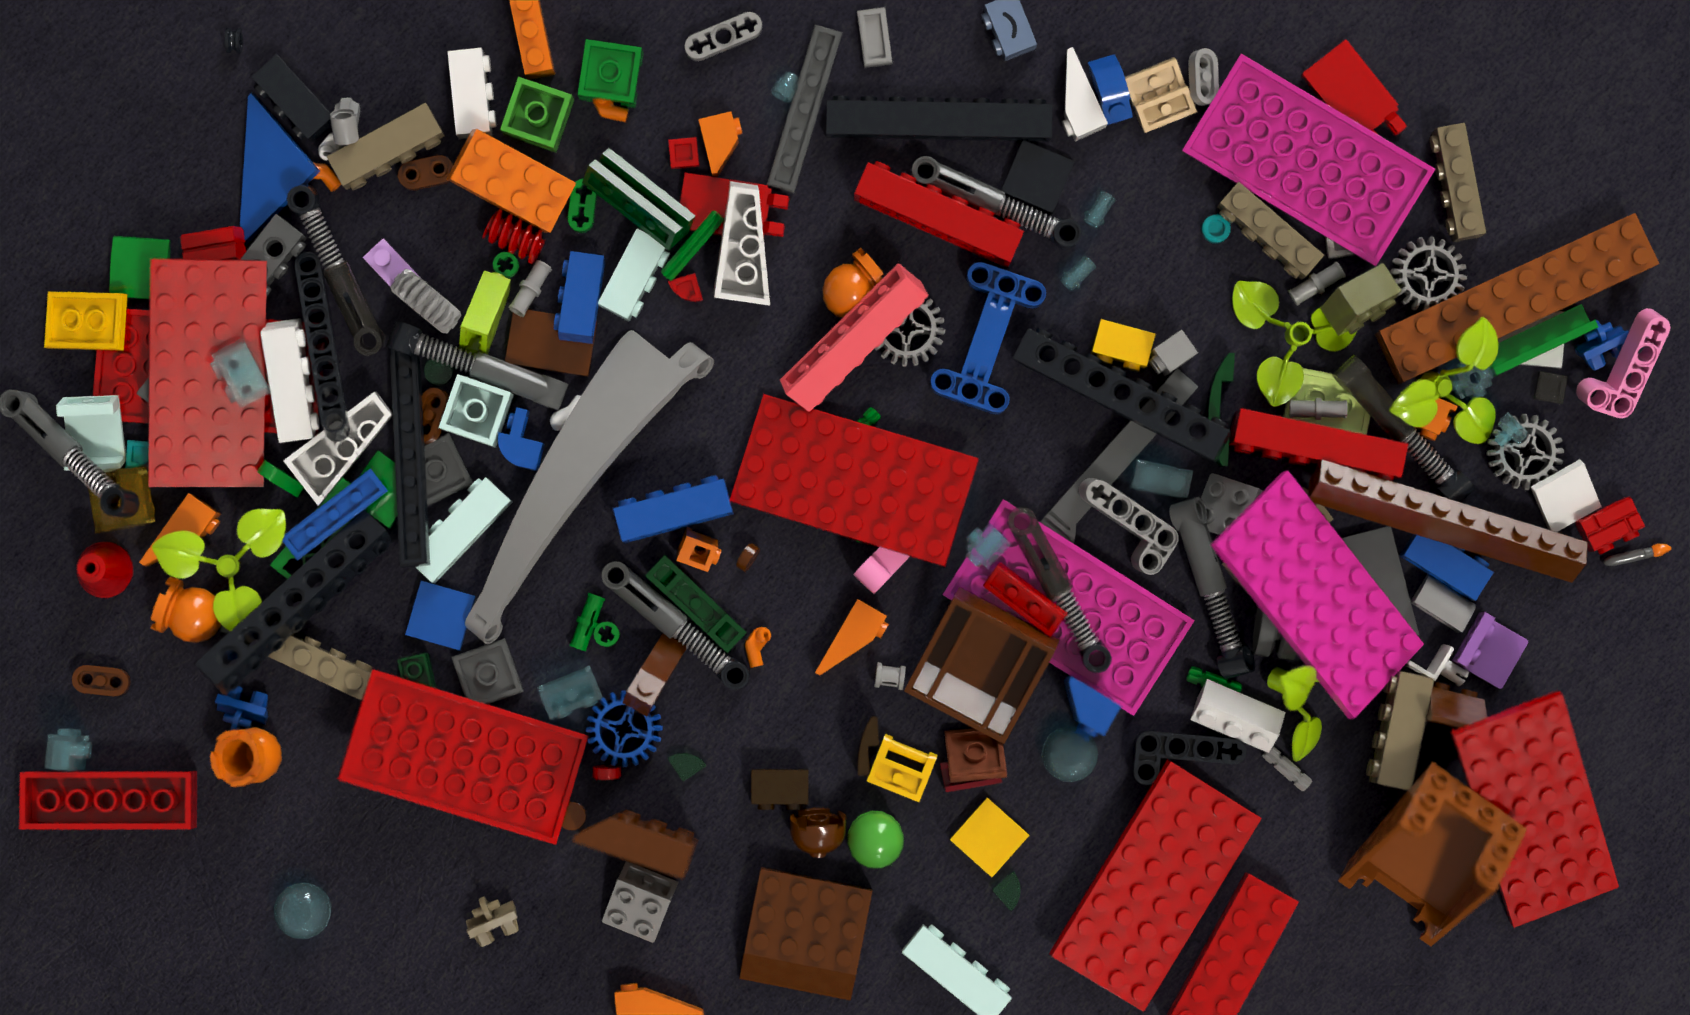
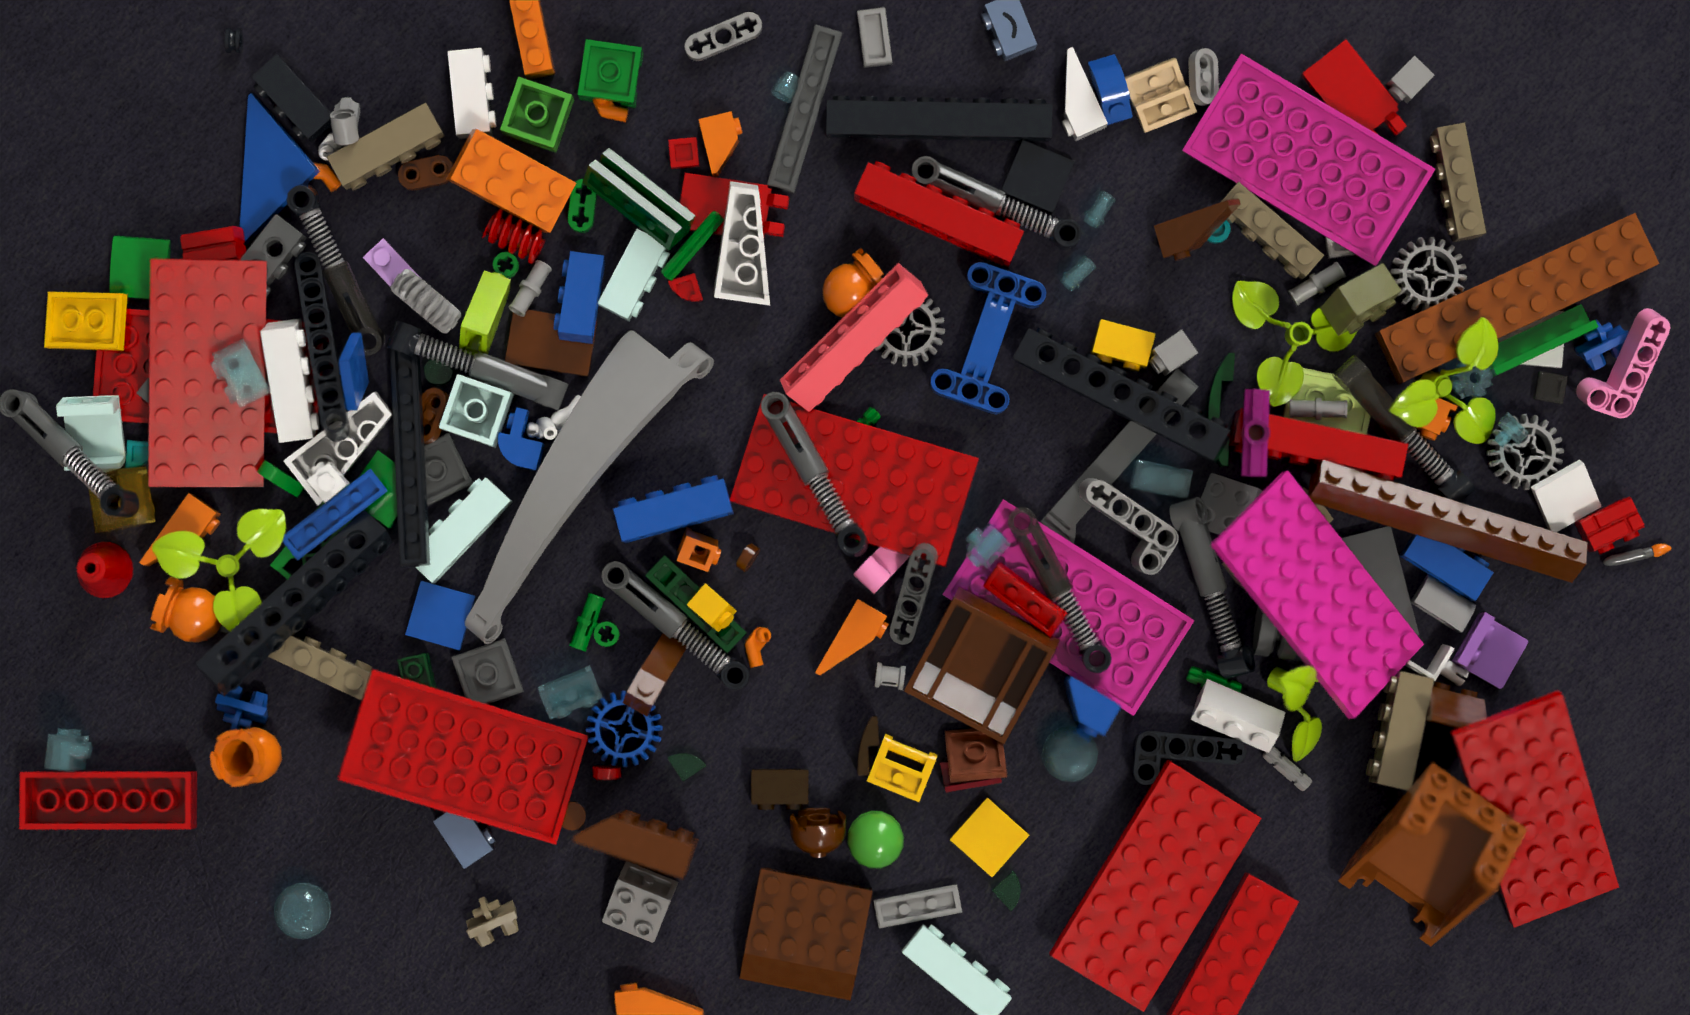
reddish brown plate [72,665,131,696] -> none
none -> white brick [306,461,349,503]
none -> blue tile [339,333,369,410]
none -> sand blue brick [433,812,496,869]
none -> white arm [527,417,557,440]
none -> yellow brick [687,584,737,632]
none -> piece [761,392,869,557]
none -> light grey tile [874,884,962,928]
none -> dark grey beam [889,543,938,645]
none -> reddish brown slope [1154,199,1241,261]
none -> magenta piece [1241,389,1270,477]
none -> light grey brick [1387,55,1434,103]

